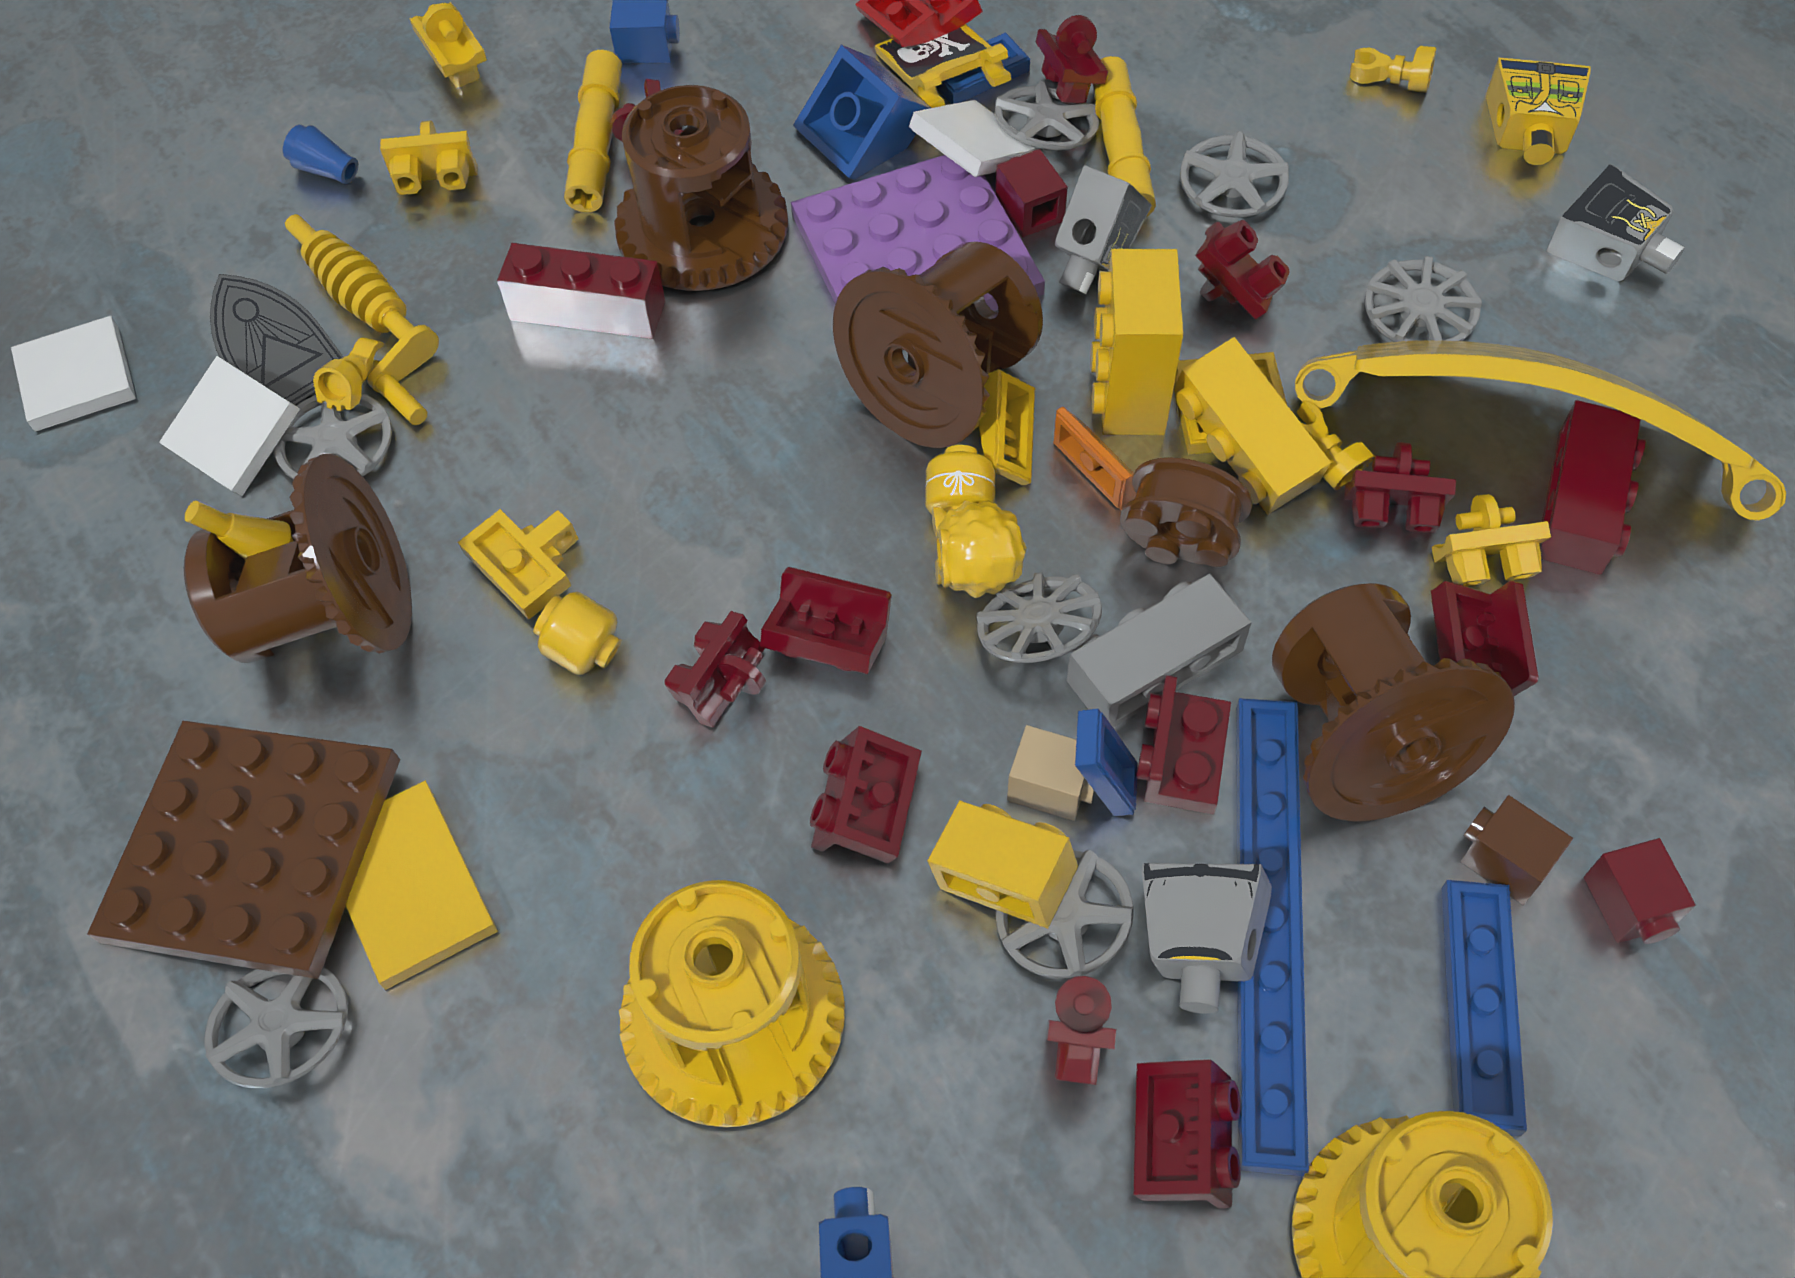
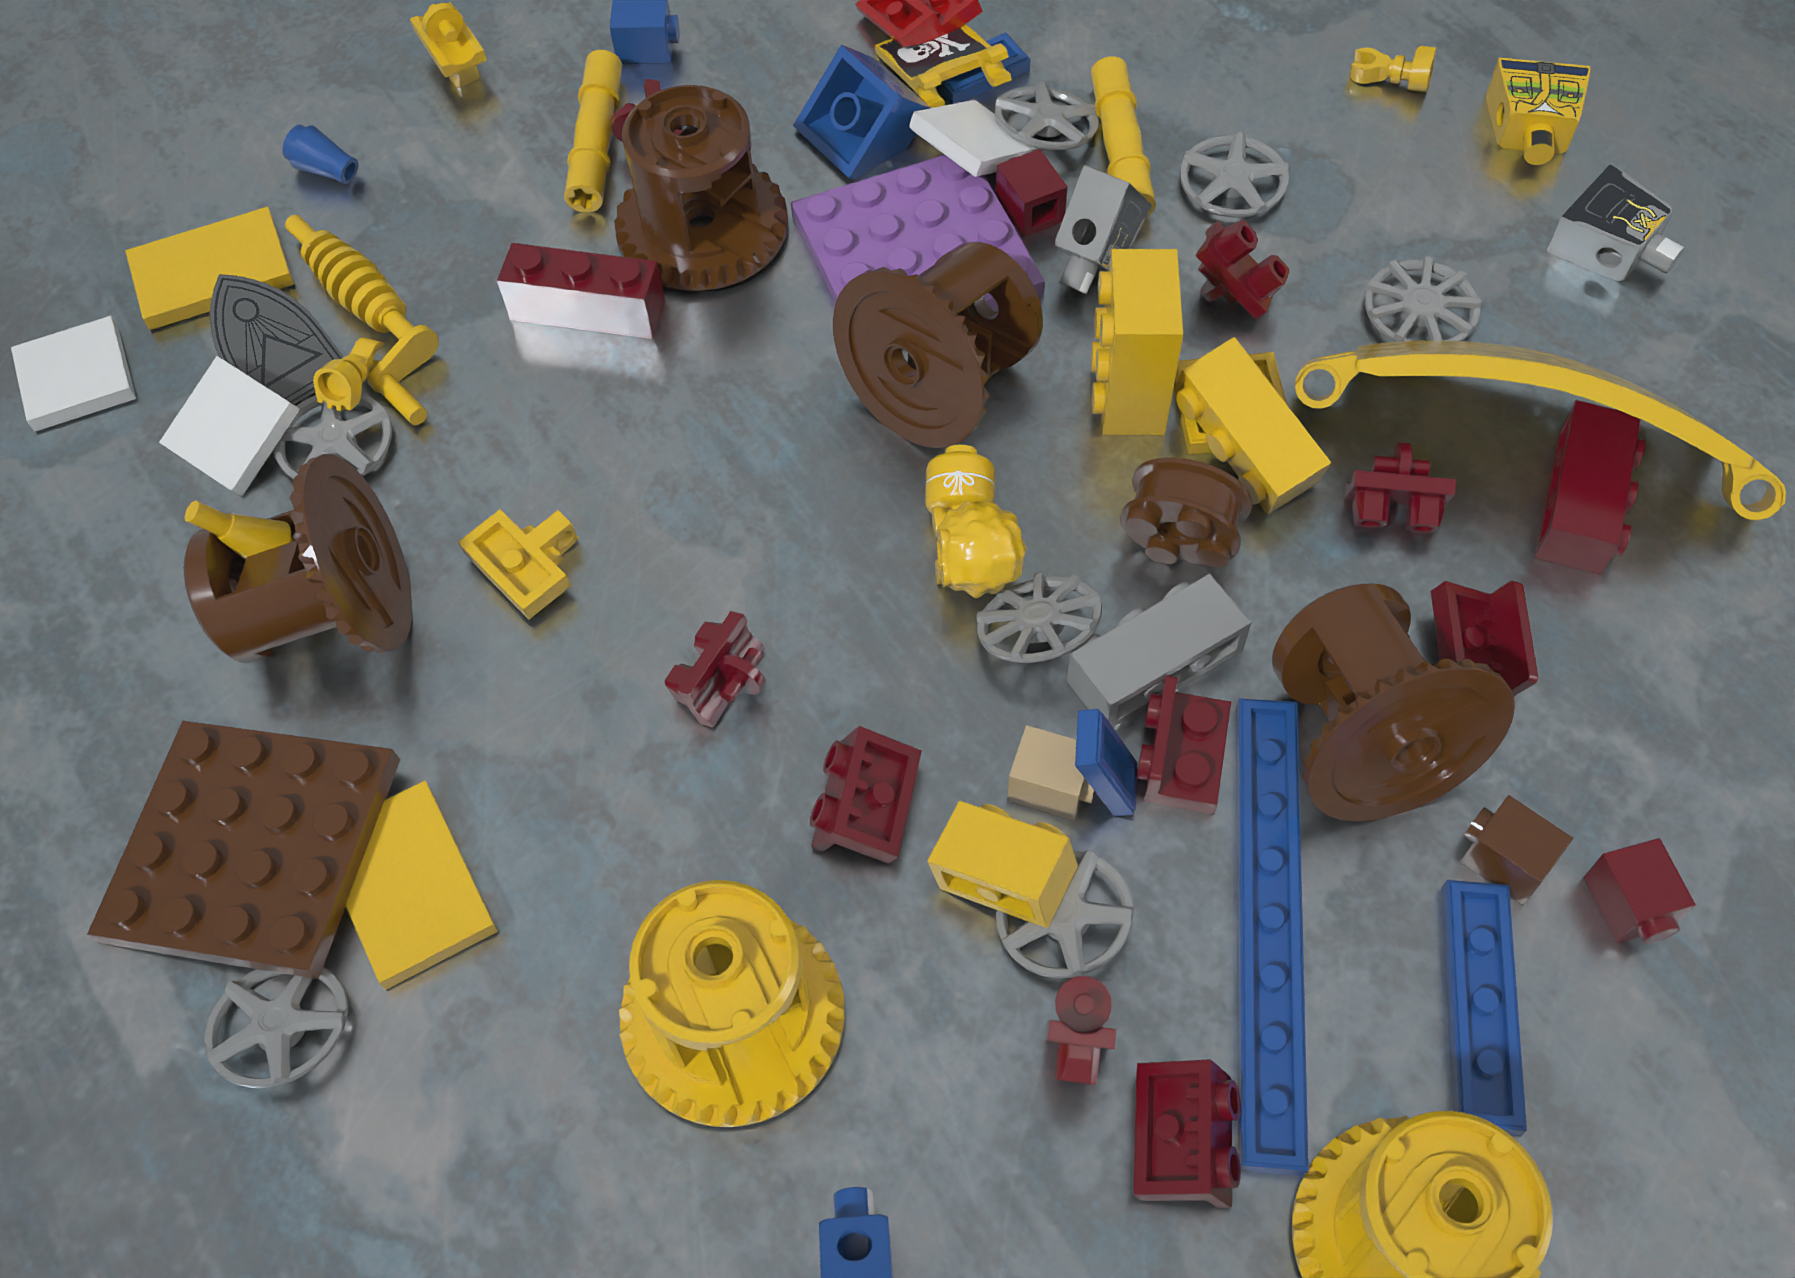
yellow hips [380,120,478,195] -> none
yellow head [533,592,622,675] -> none
dark red bracket [760,567,892,674] -> none
yellow slope [979,369,1035,486] -> none
dark red hips [1035,15,1108,103] -> none
orange slope [1053,406,1136,510] -> none
light grey torso [1142,863,1272,1013] -> none
yellow piece [1296,401,1374,490] -> none
yellow hips [1431,494,1551,587] -> none
none -> yellow tile [125,206,295,330]

